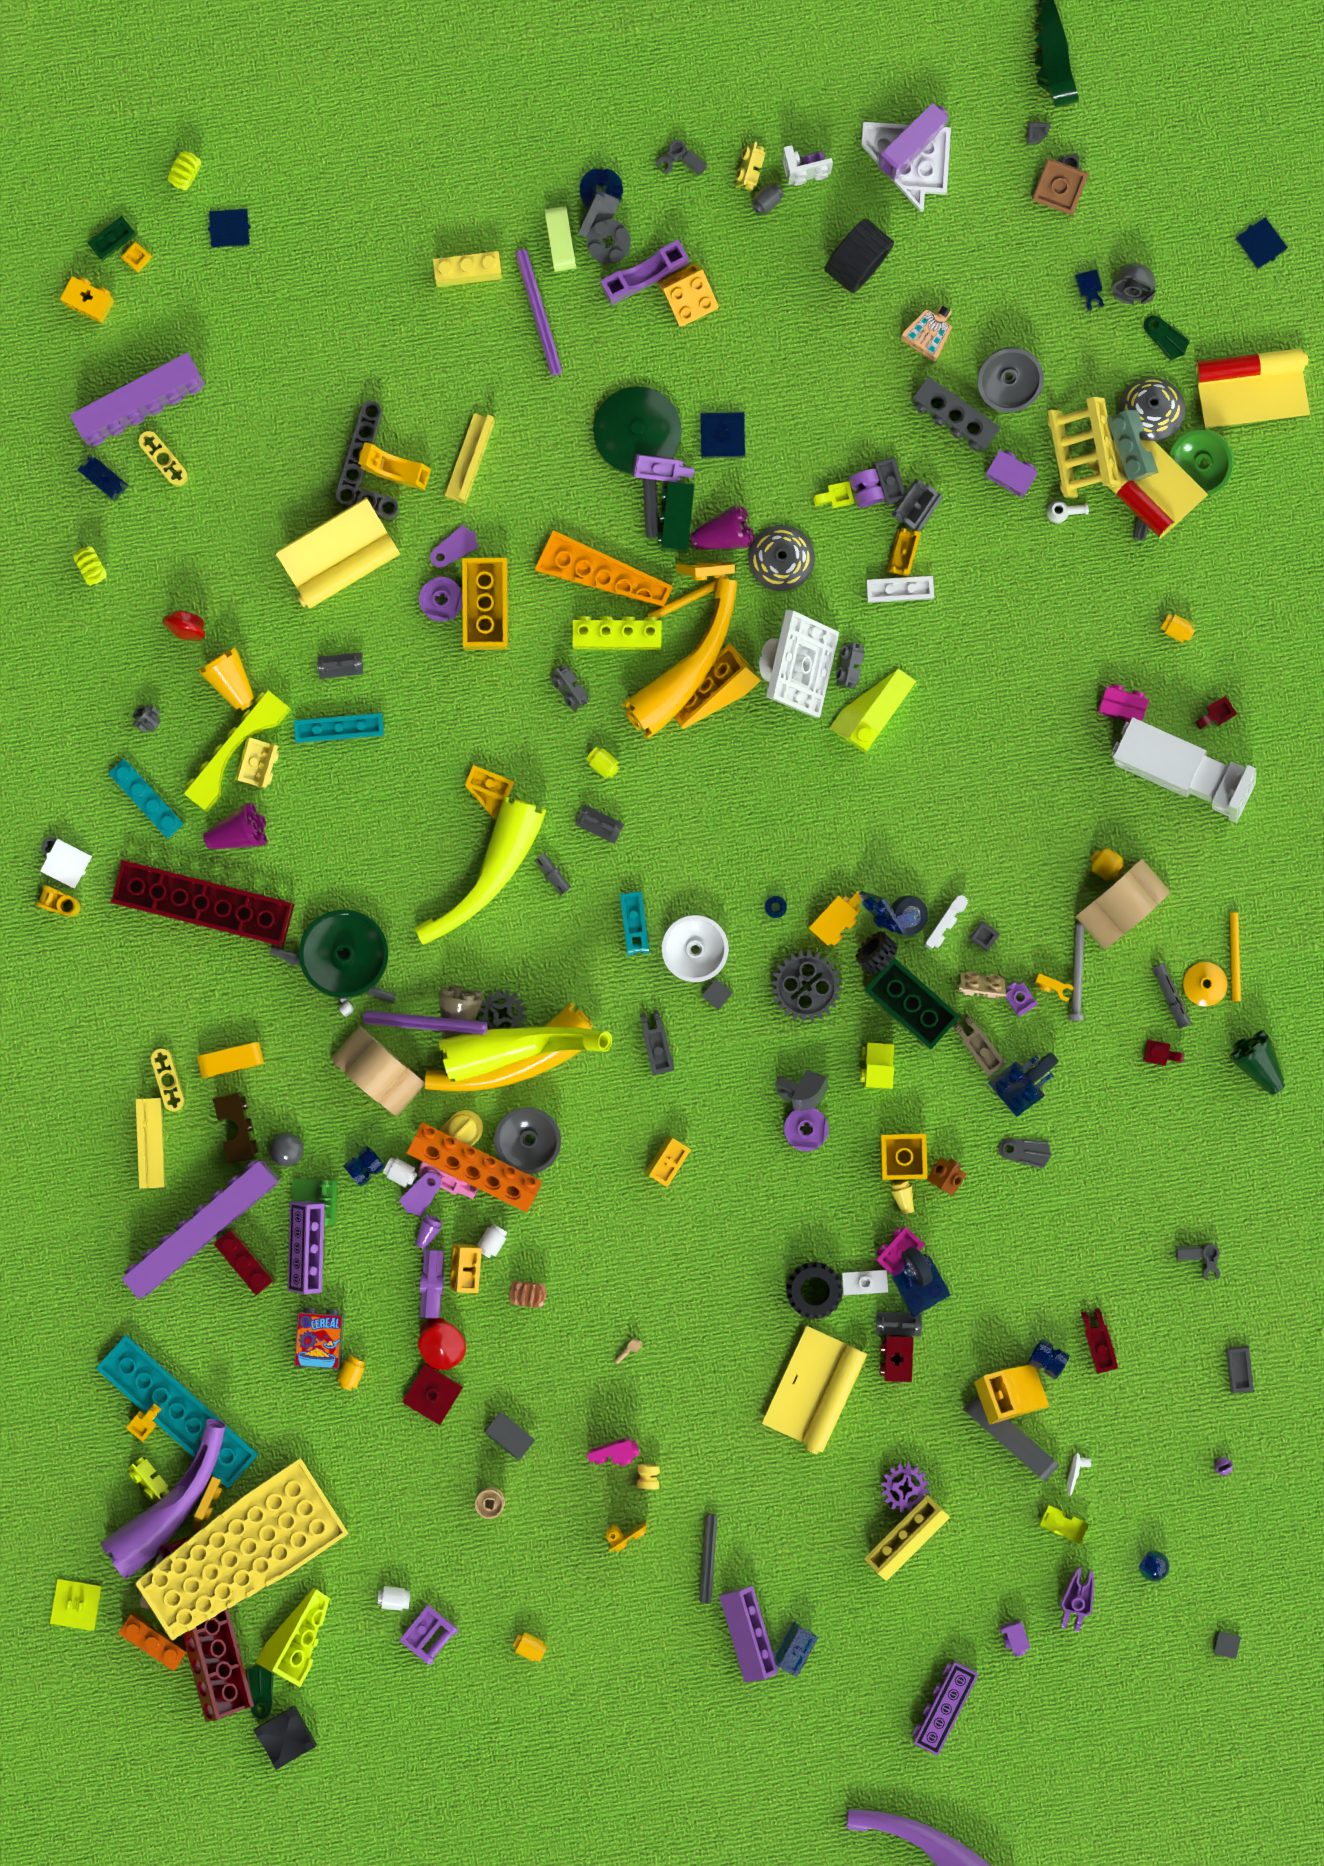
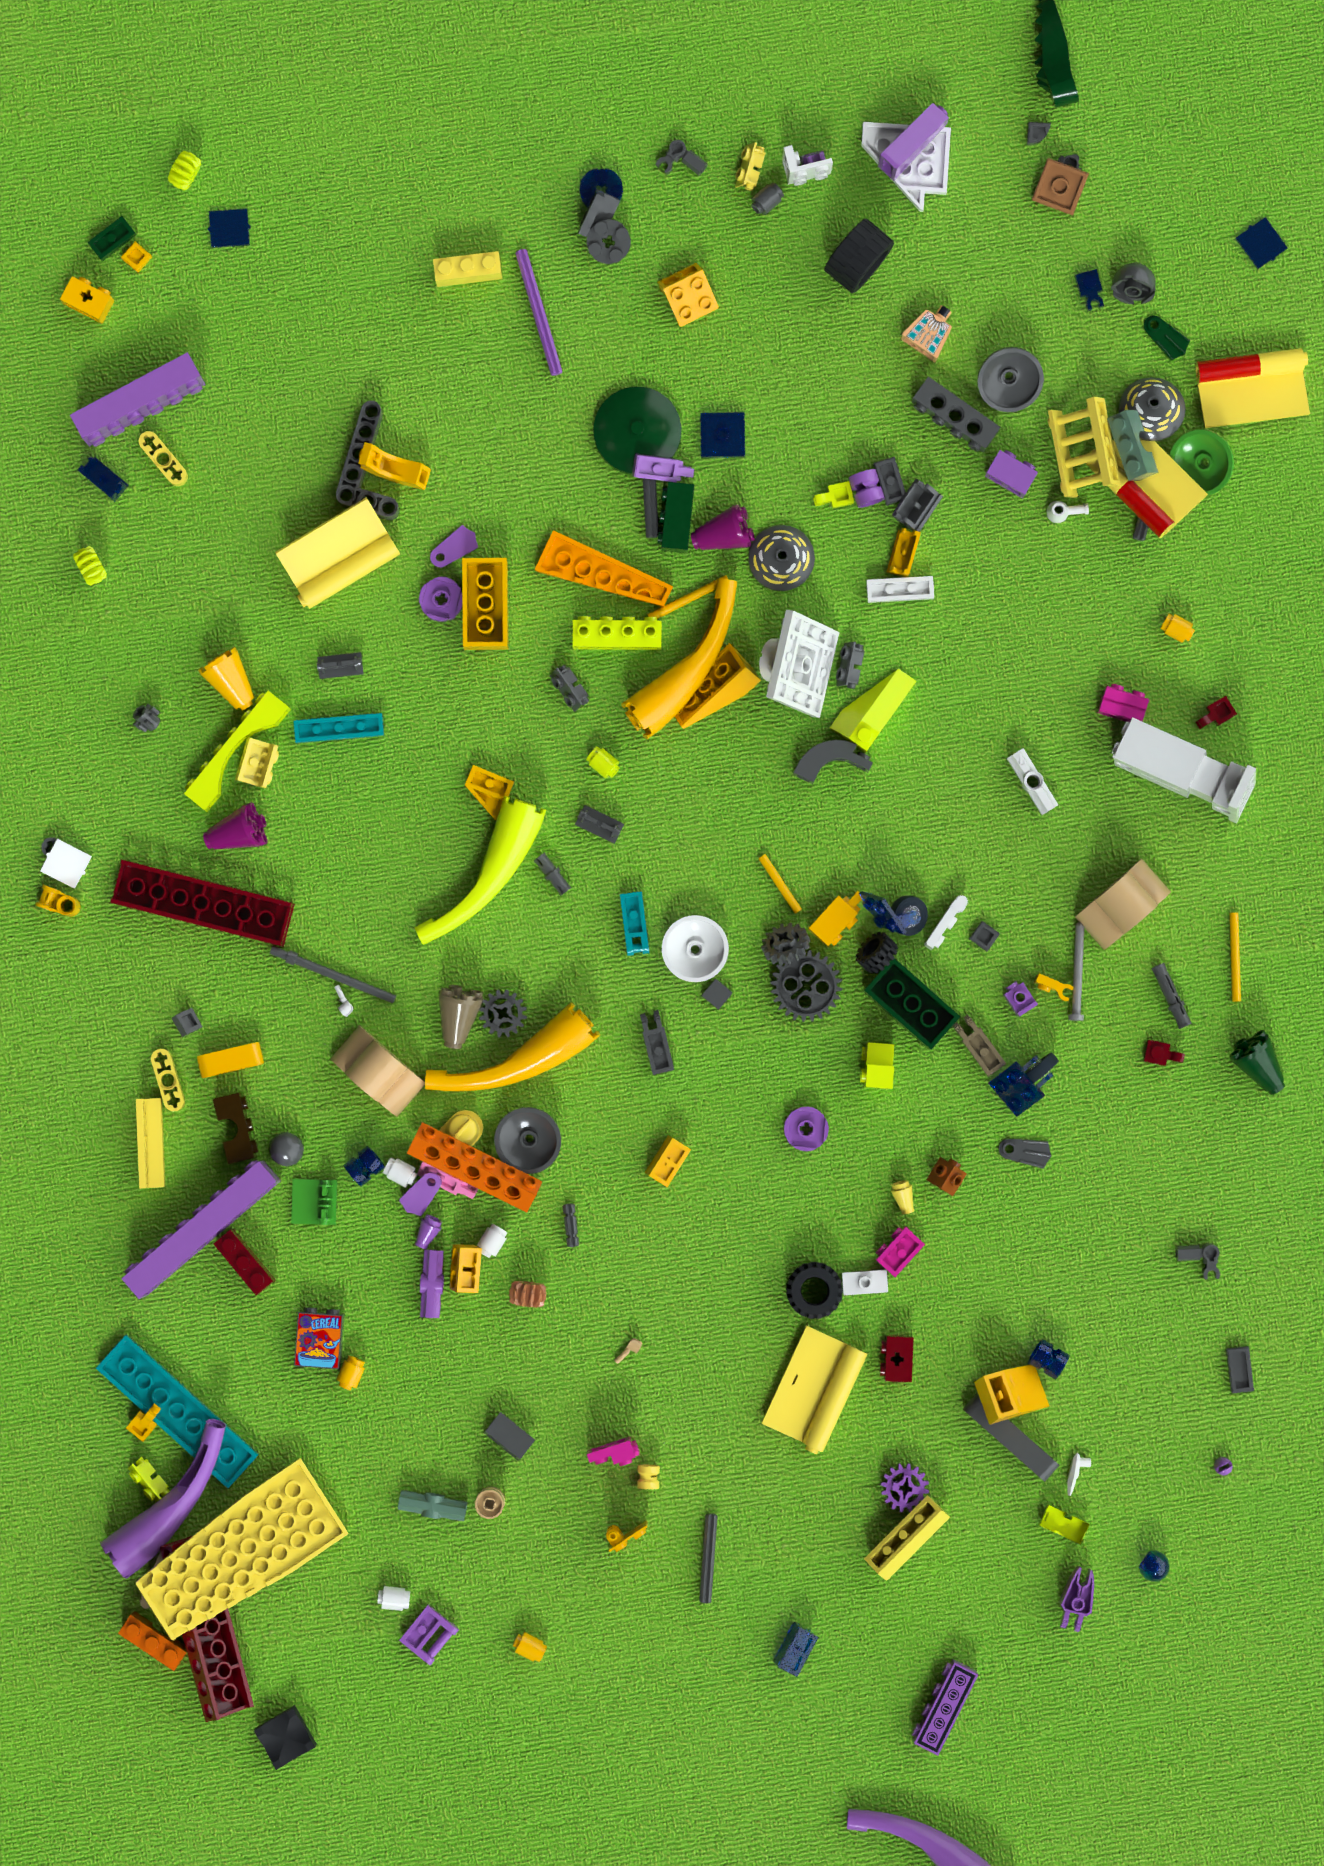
neon yellow piece [50,1579,102,1631] -> none
teal plate [108,758,185,839] -> none
red piece [162,611,205,641] -> none
yellow wing [192,1477,222,1532] -> none
dark green piece [246,1665,274,1719] -> none
neon yellow wedge [255,1588,330,1687] -> none
medium lavender brick [288,1200,325,1294] -> none
dark green dish [299,910,388,999] -> none
medium lavender axle [363,1011,488,1035] -> none
dark red plate [402,1364,463,1426] -> none
red piece [418,1318,466,1370] -> none
neon yellow brick [439,1027,612,1083] -> none
light yellow fence [445,413,495,504] -> none
yellowish green beam [544,206,576,272] -> none
medium lavender arch [600,240,689,306] -> none
yellow wing [676,562,735,580] -> none
medium lavender brick [719,1585,778,1682] -> none
clear blue plate [765,896,787,918] -> none
dark grey brick [775,1070,829,1111] -> none
dark grey hinge [876,1312,922,1336] -> none
yellow brick [880,1134,928,1180] -> none
clear blue plate [892,1246,951,1317] -> none
tan hinge [958,972,1006,999] -> none
medium lavender brick [999,1619,1030,1657] -> none
dark red hinge [1081,1308,1118,1374] -> none
yellow head [1090,848,1125,881] -> none
yellow dish [1183,962,1228,1006] -> none
dark grey tile [1213,1631,1241,1659] -> none
none -> dark grey plate [172,1008,203,1037]
none -> sand green piece [398,1490,468,1521]
none -> dark grey axle [563,1203,579,1247]
none -> yellow piece [758,854,802,914]
none -> dark grey gear [761,923,810,966]
none -> dark grey arch [793,740,873,785]
none -> white piece [1007,748,1058,815]

